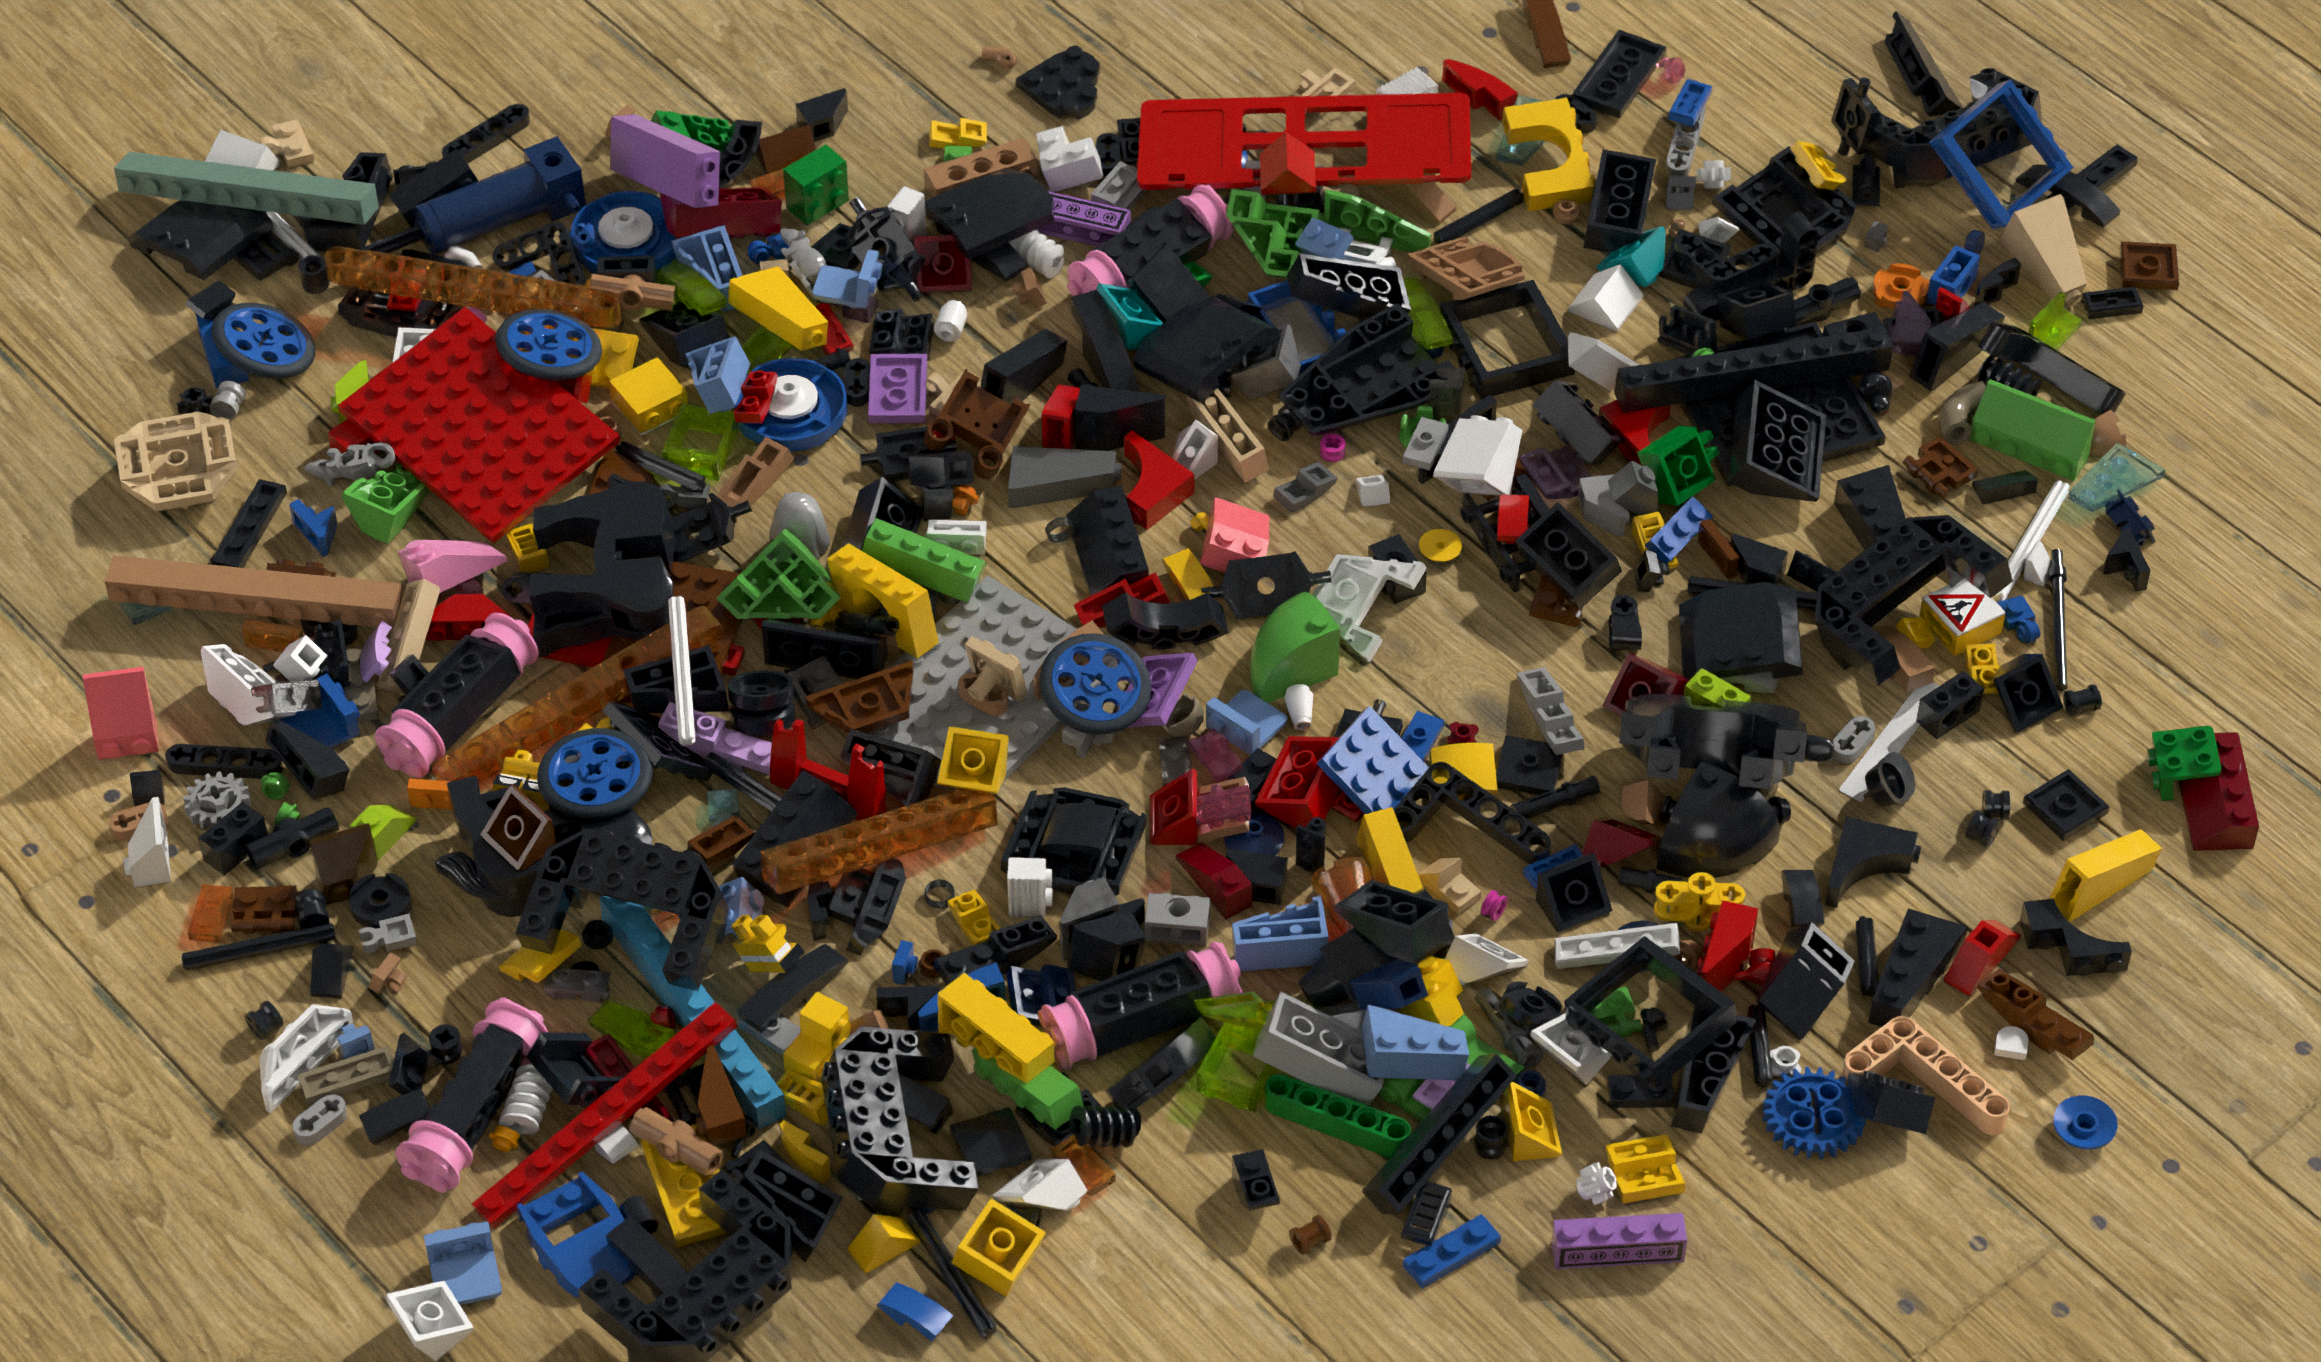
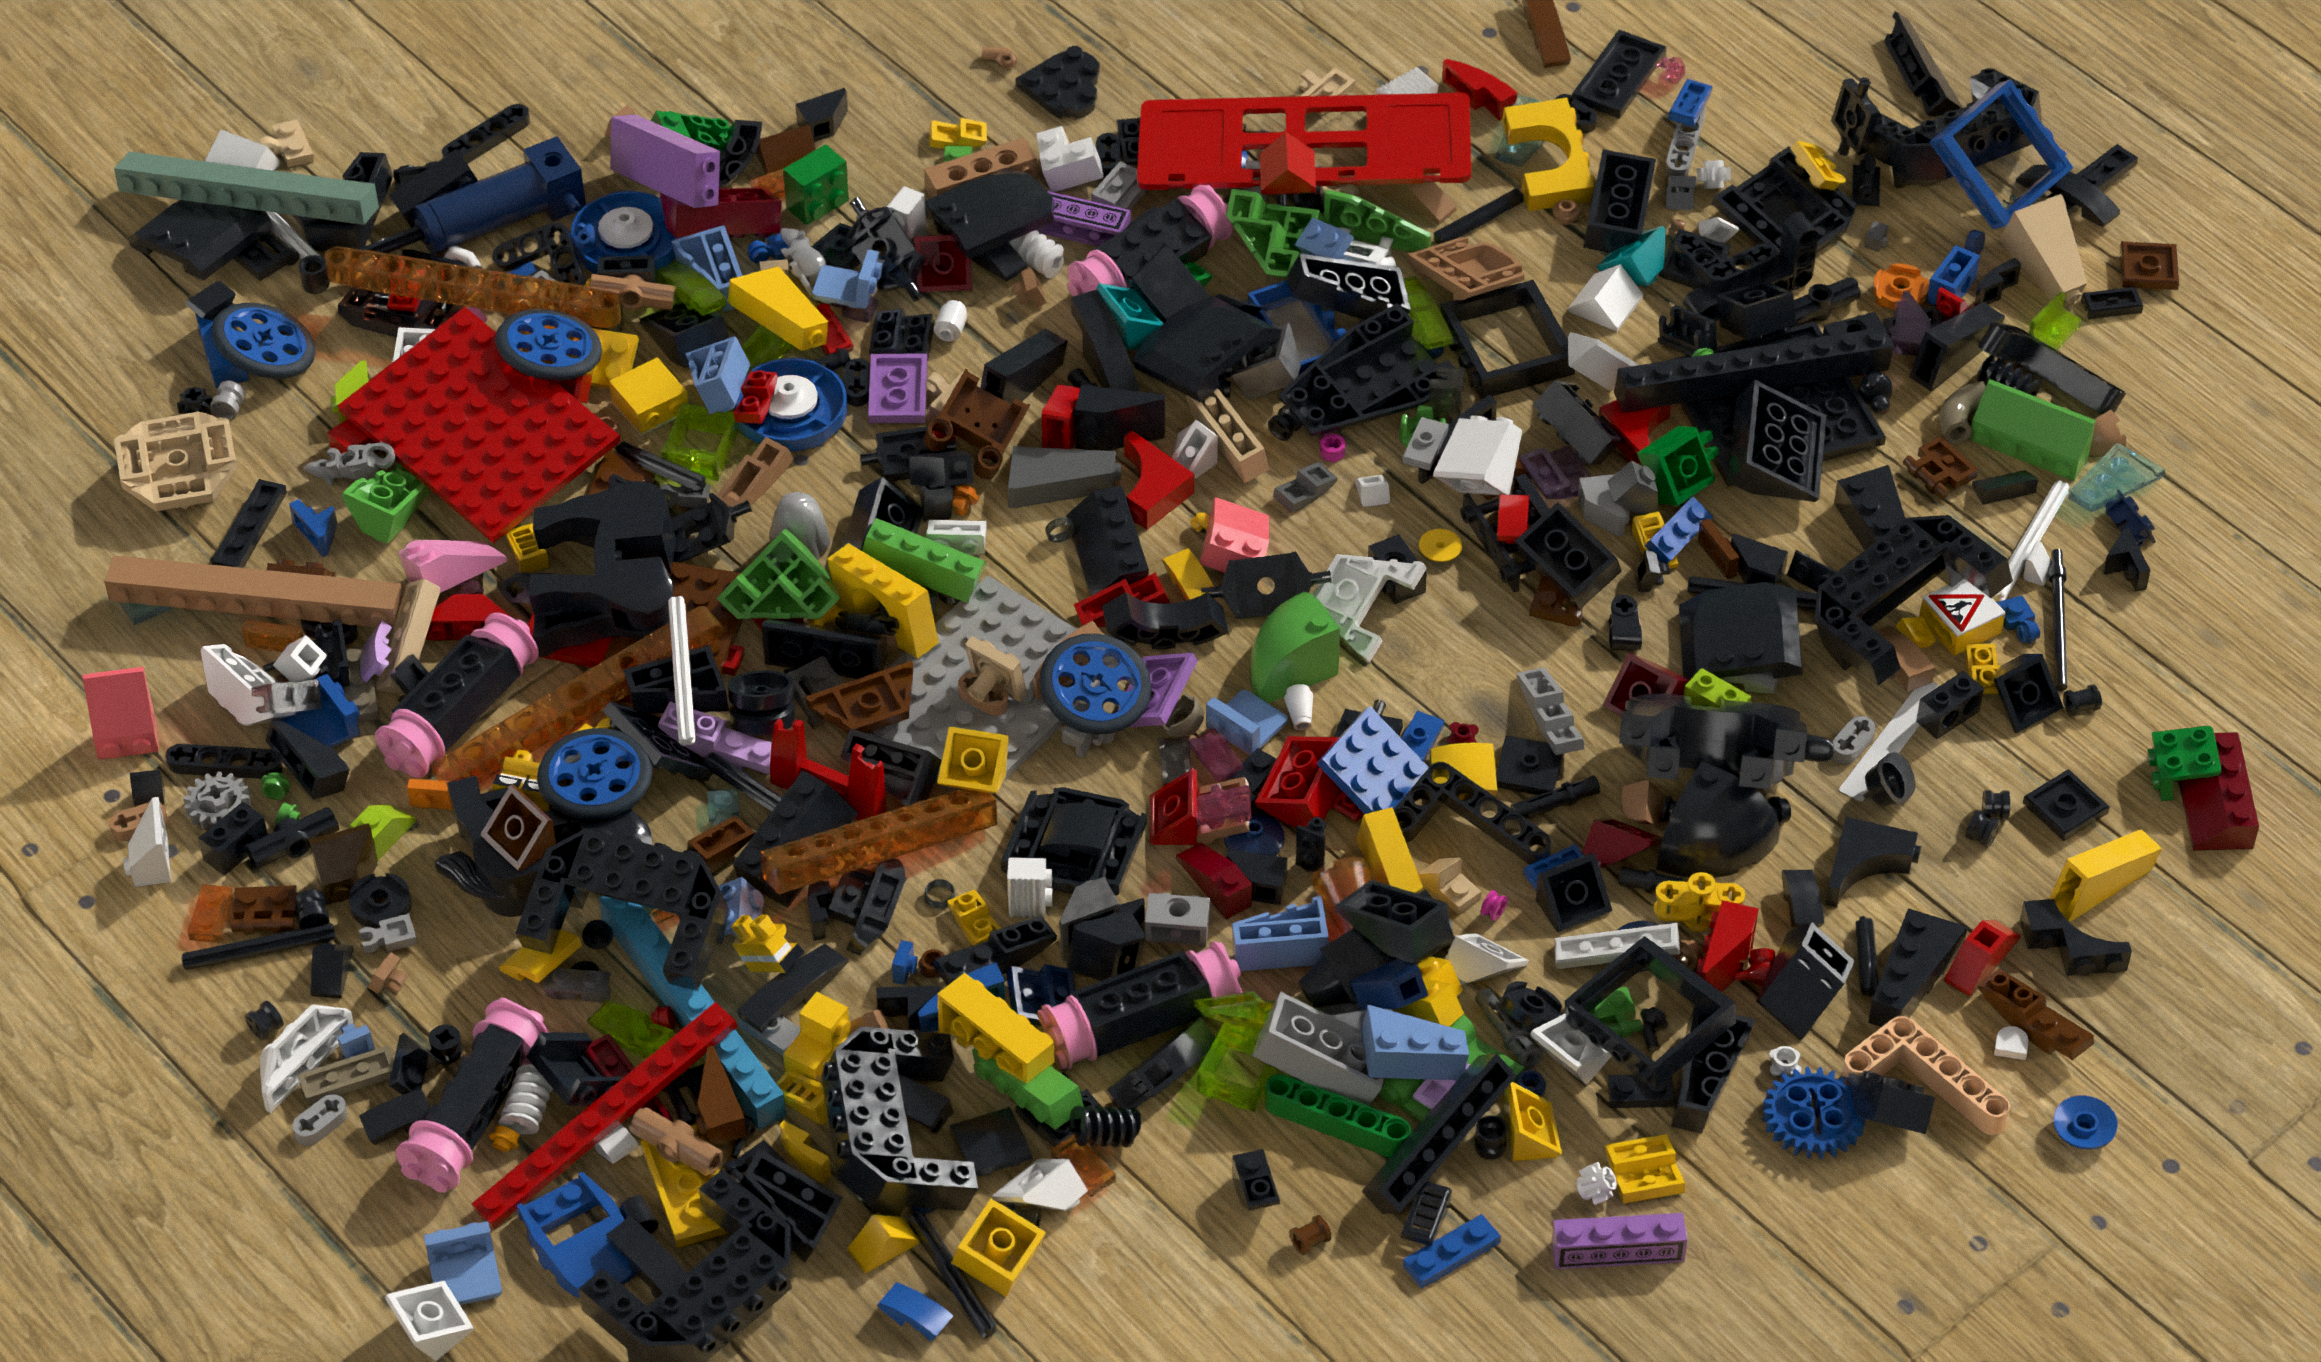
black axle [1747,1004,1773,1086] -> none

